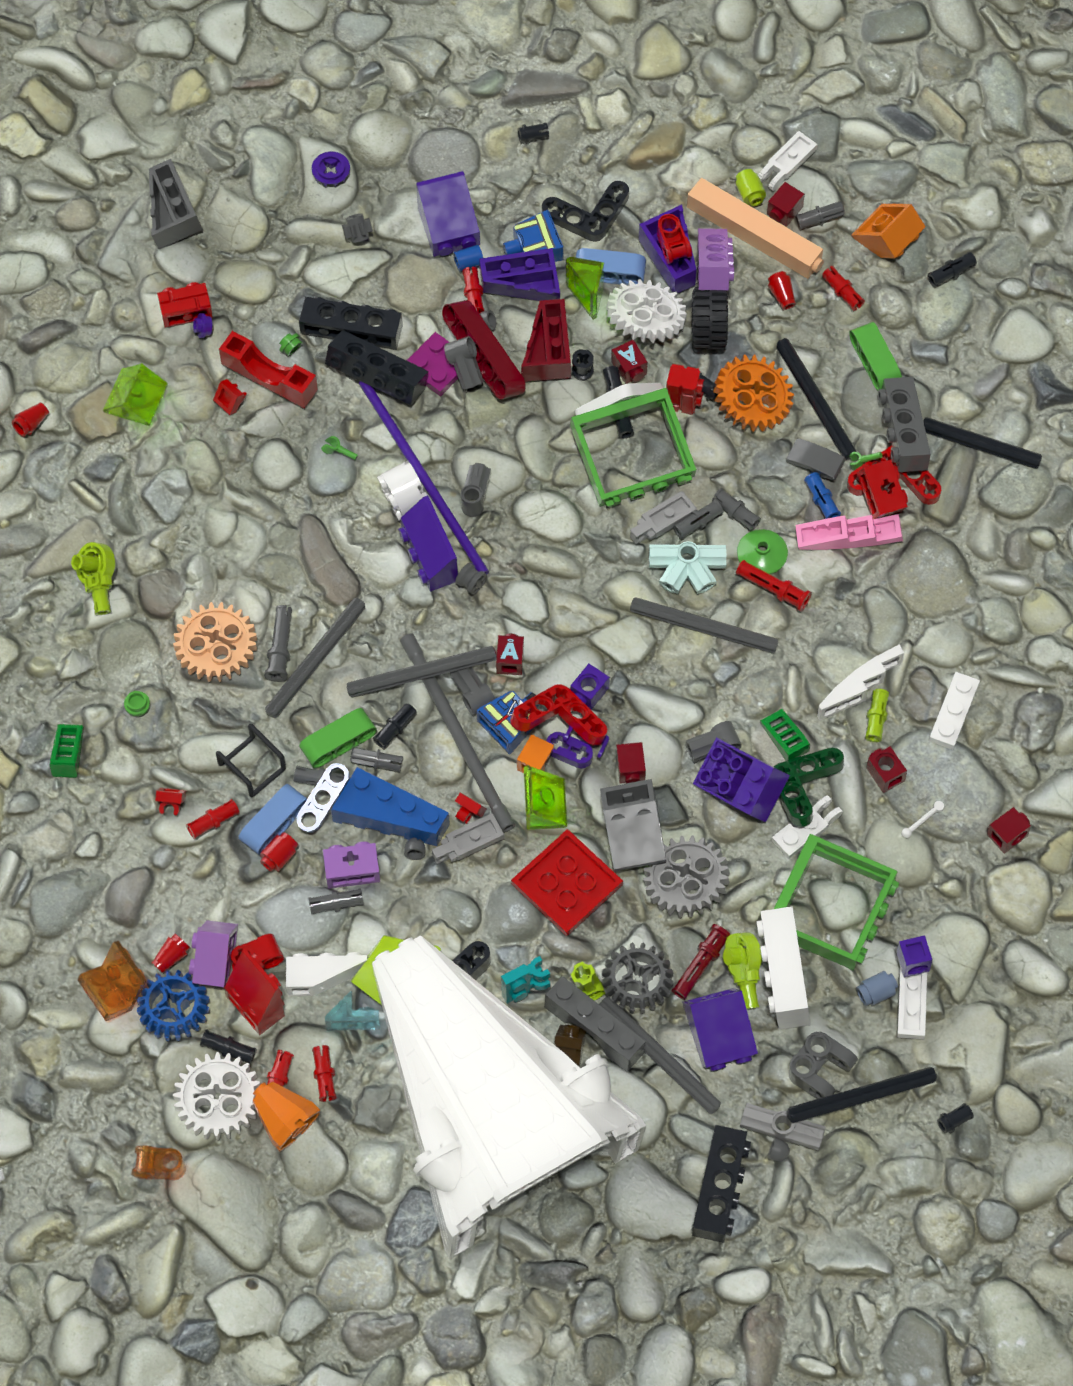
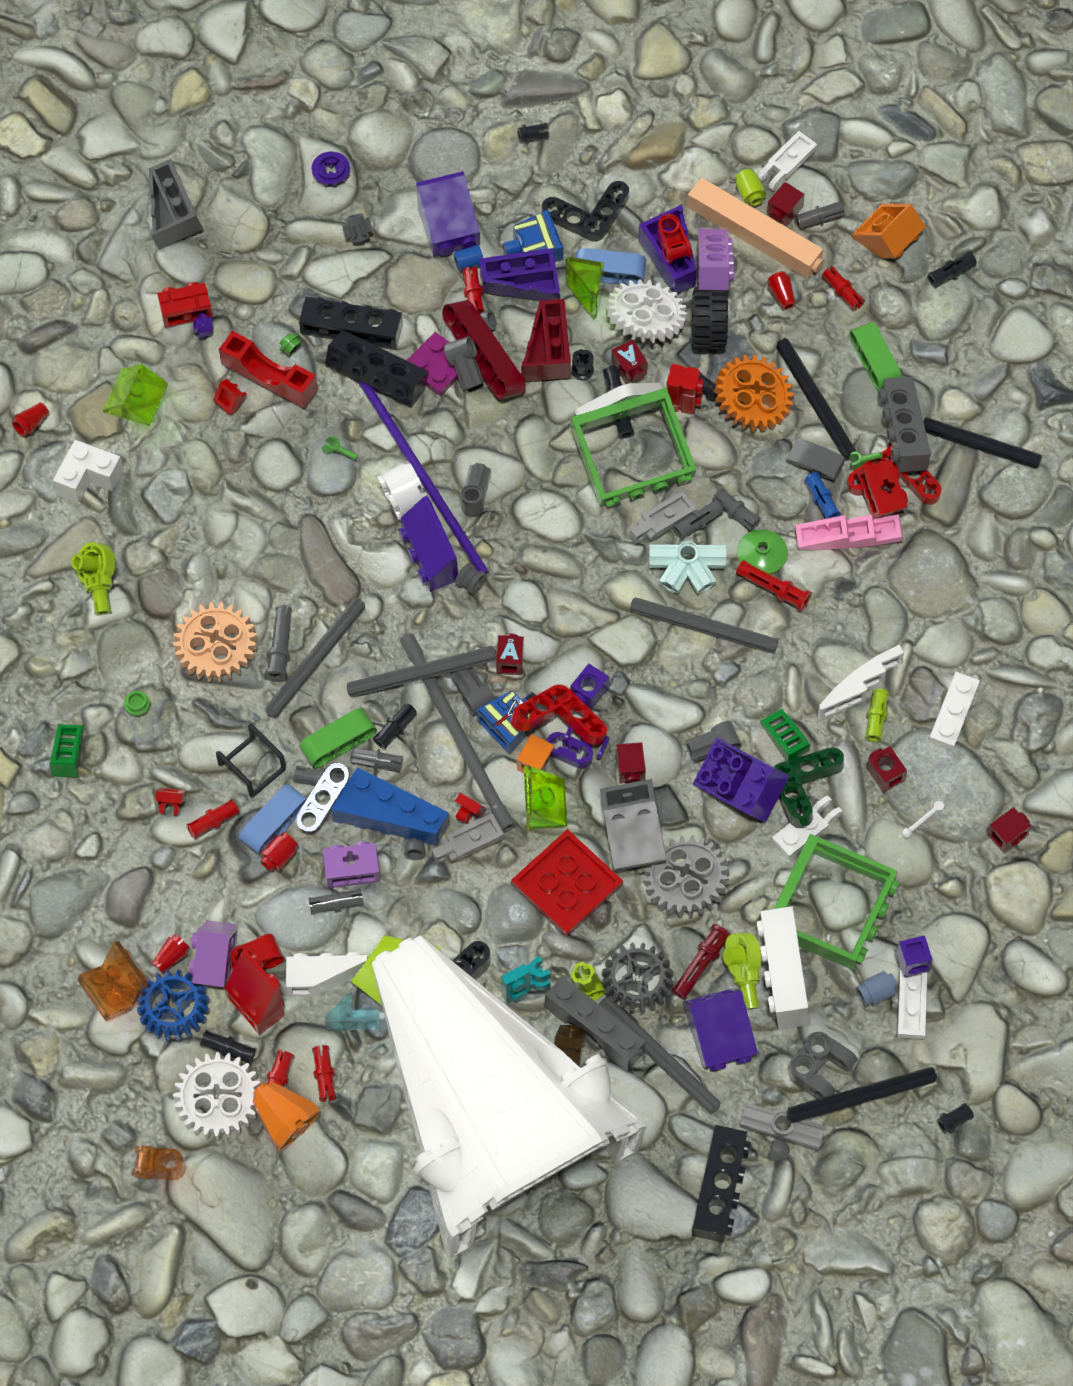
none -> white brick [53,440,123,503]

